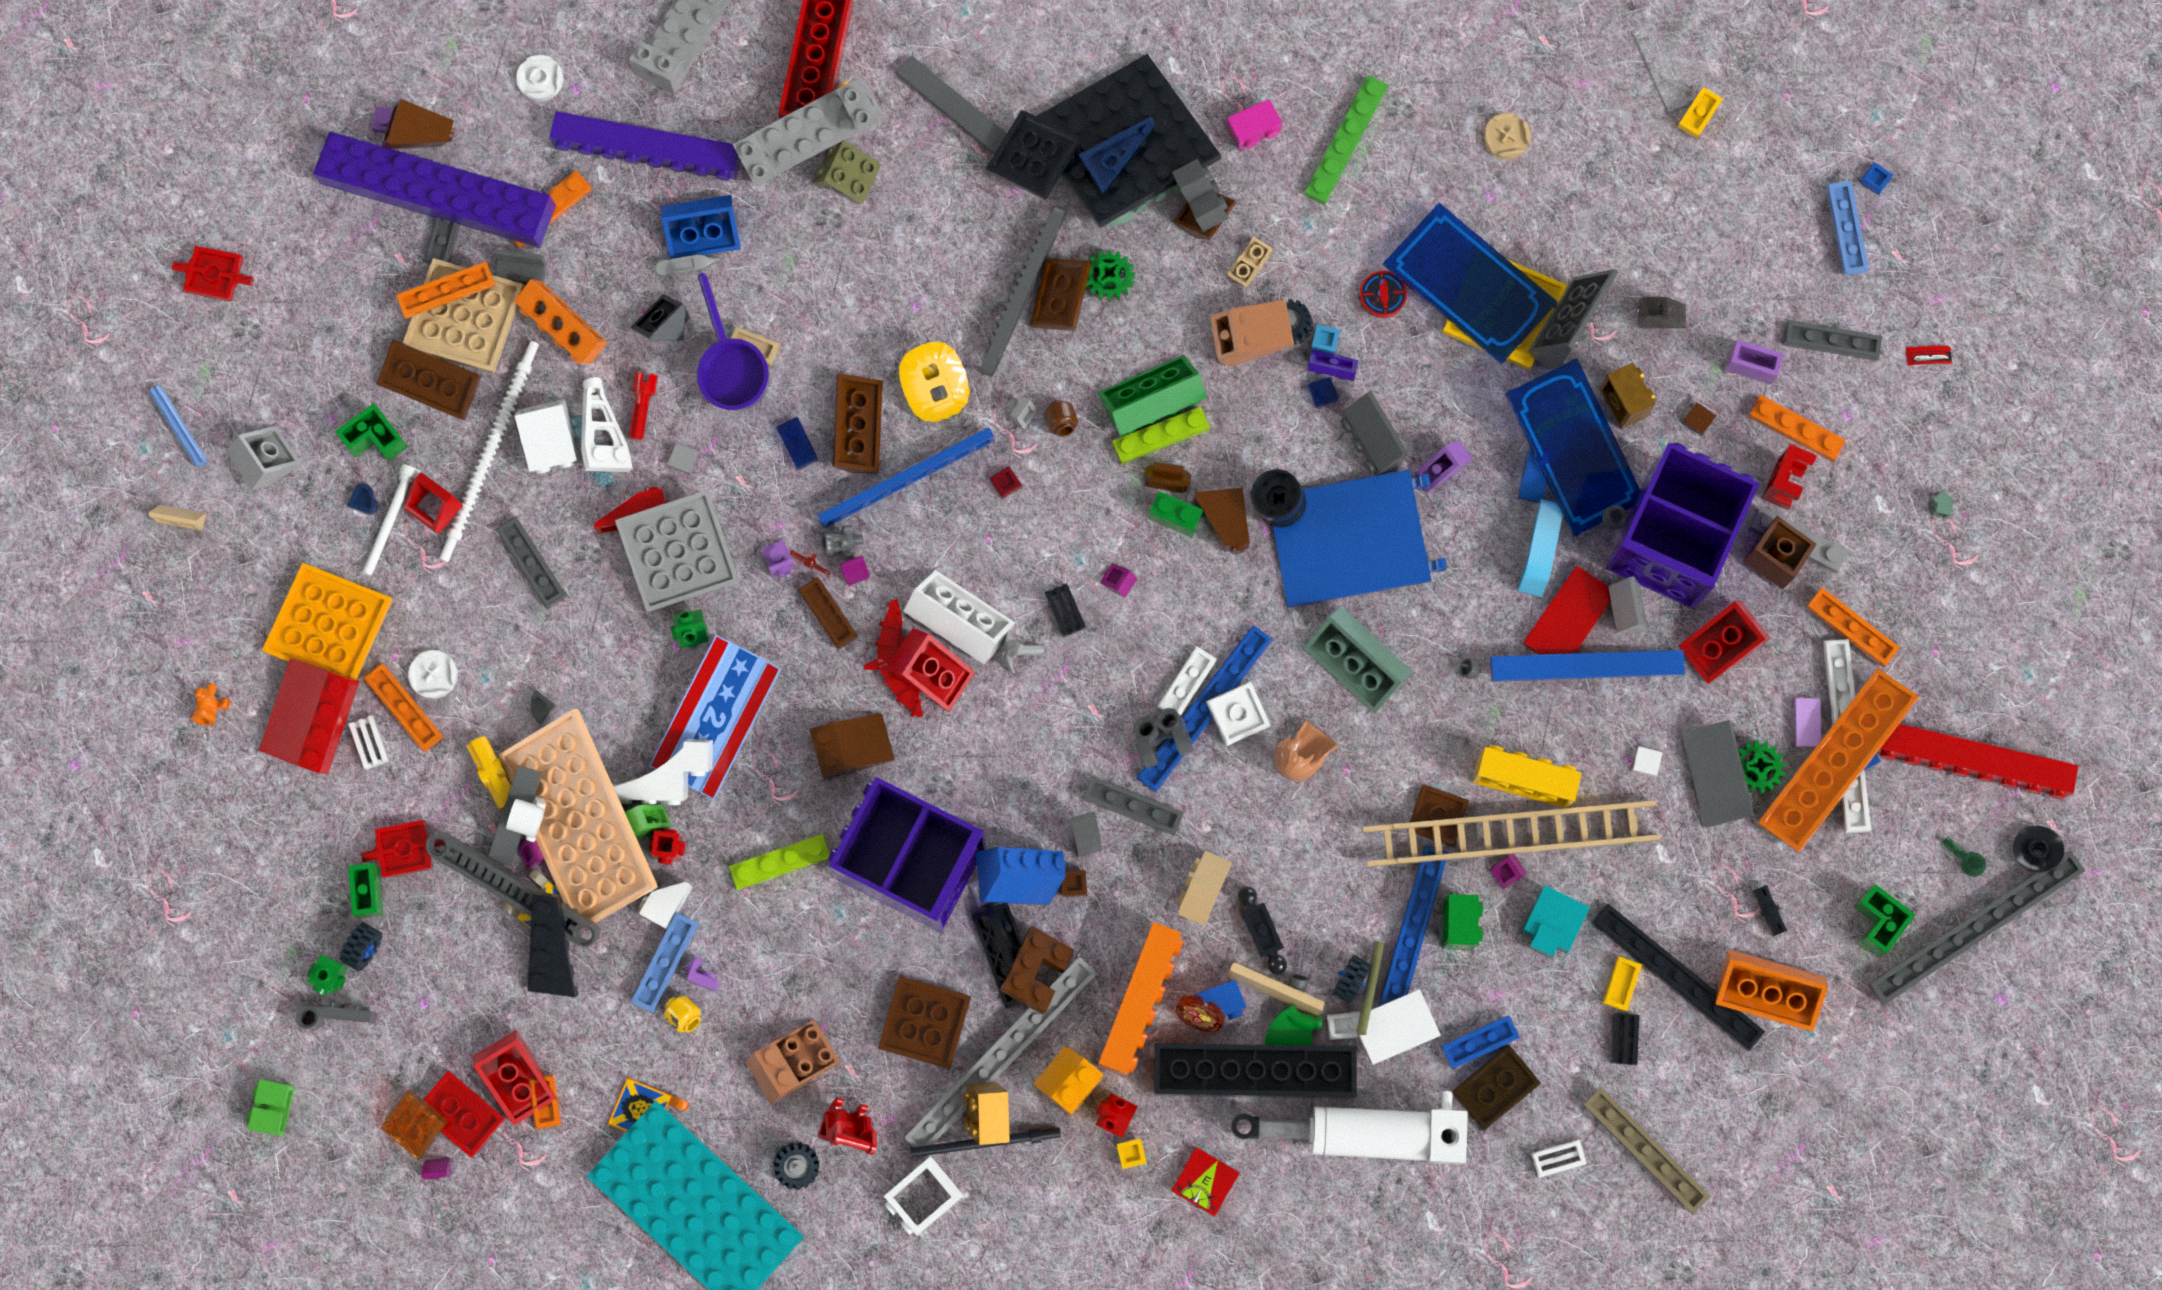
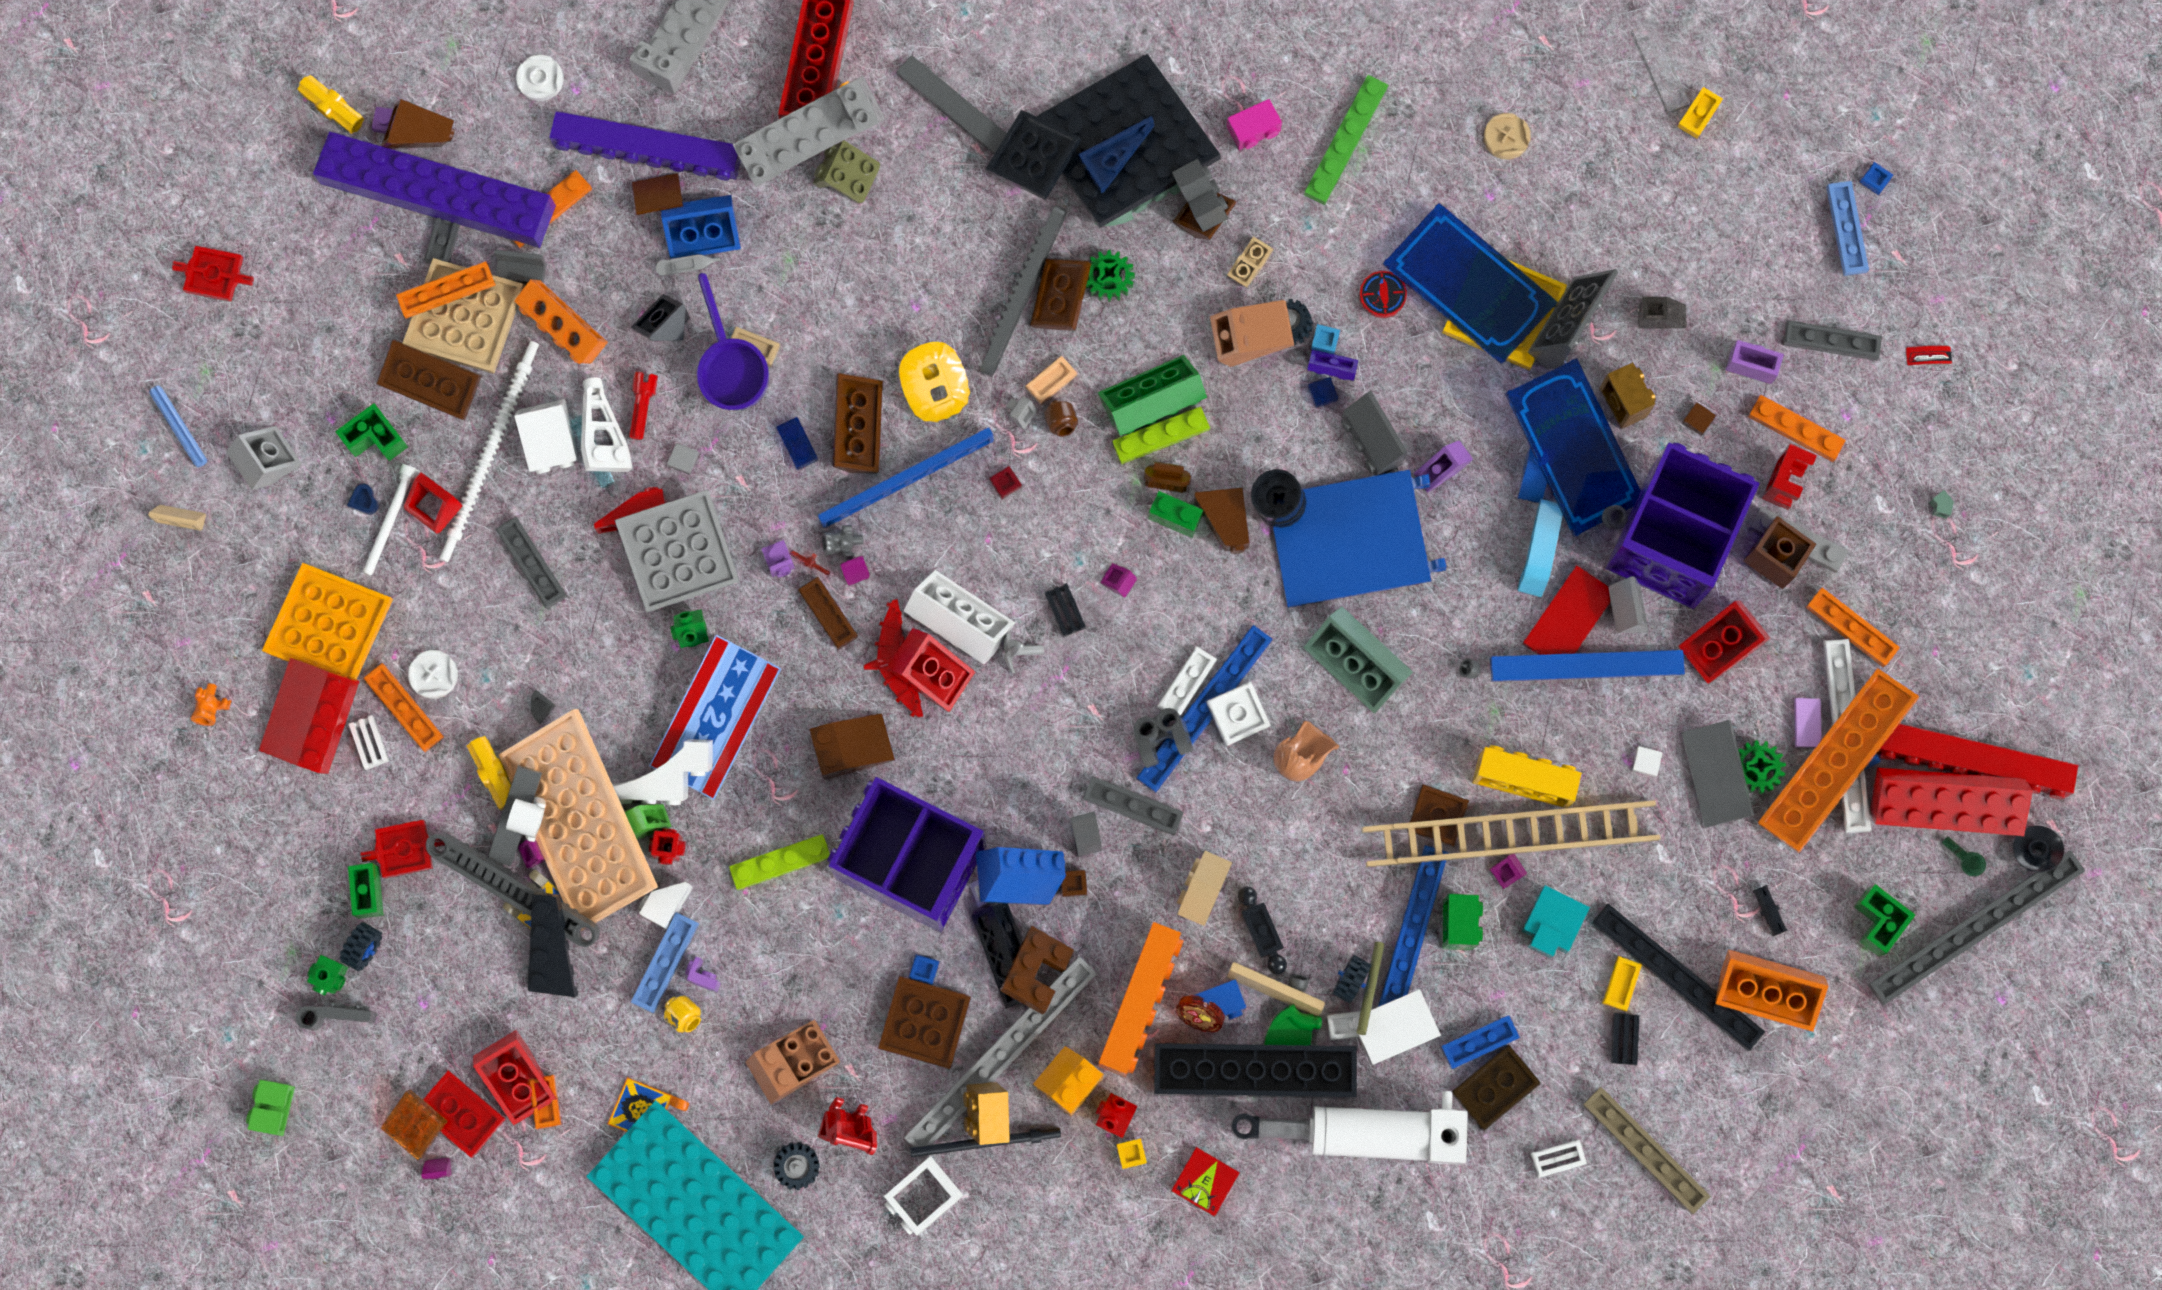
none -> yellow piece [297,75,365,134]
none -> reddish brown piece [632,173,683,215]
none -> blue tile [908,954,940,985]
none -> light nougat tile [1025,356,1077,405]
none -> red brick [1869,767,2033,836]

